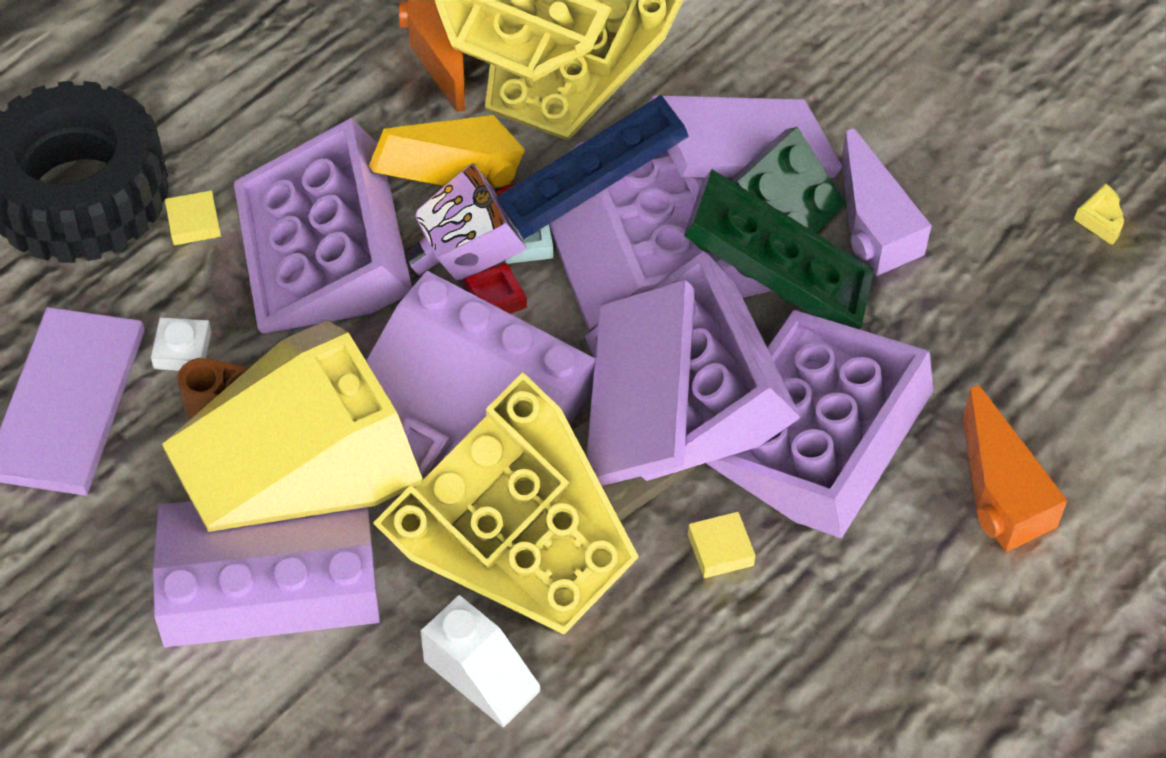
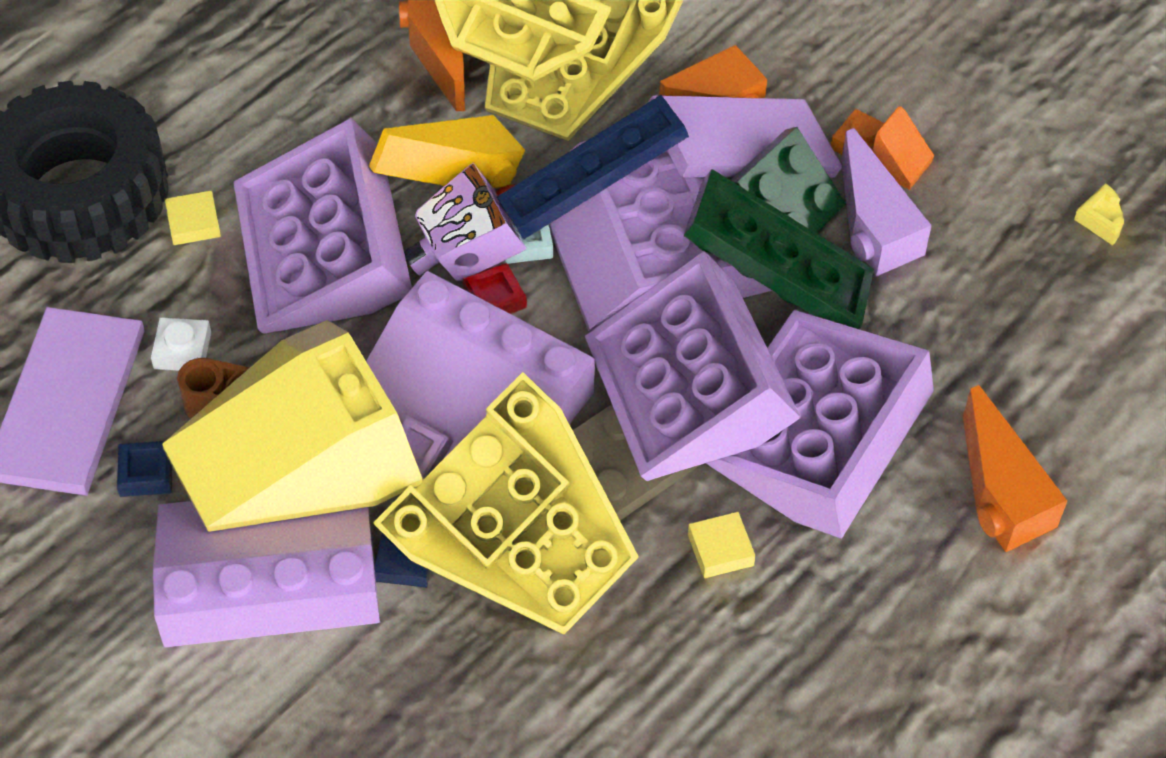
white slope [421,595,540,728] -> none
lavender tile [587,280,695,486] -> none
none -> dark blue tile [117,441,172,497]
none -> dark blue tile [374,533,431,588]
none -> orange slope [659,45,767,98]
none -> orange slope [831,106,934,190]

